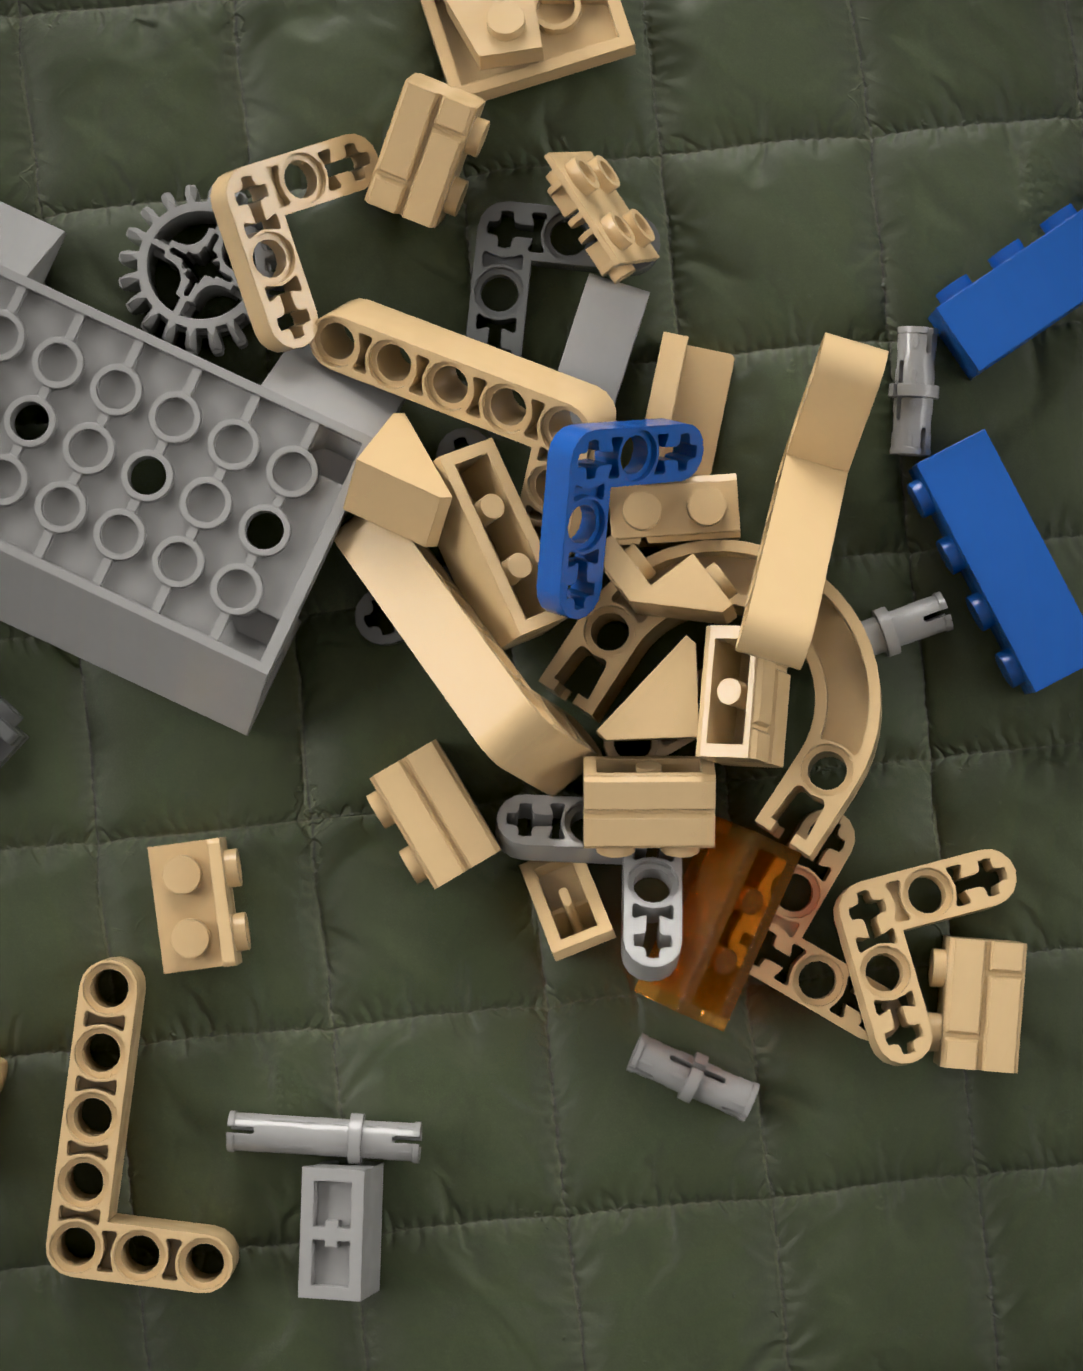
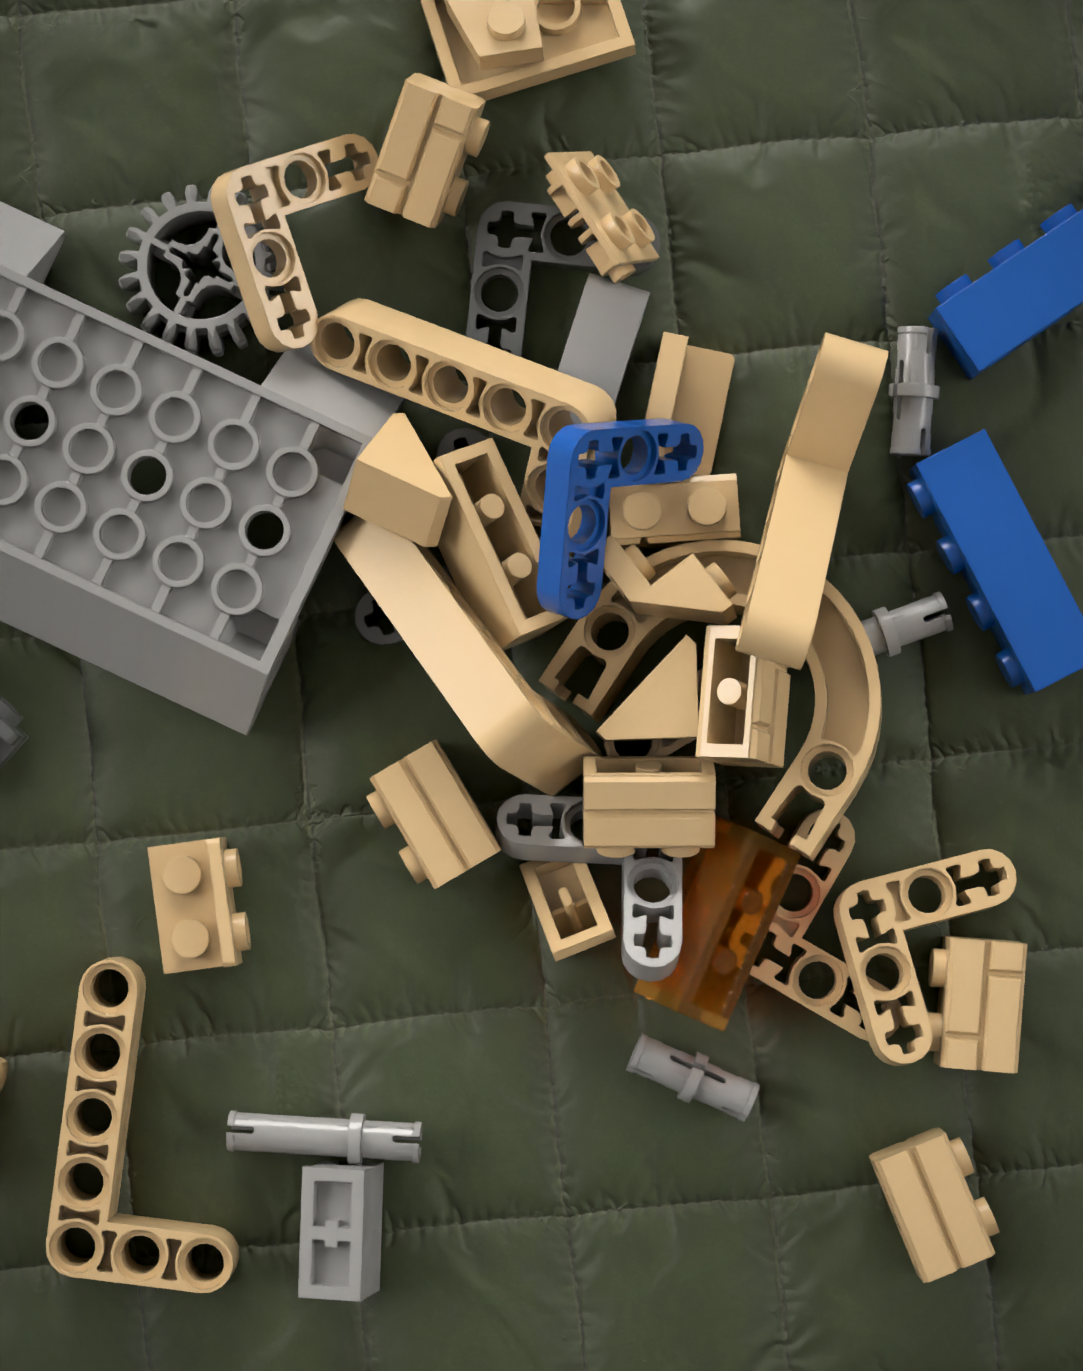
none -> tan brick [868,1127,999,1283]

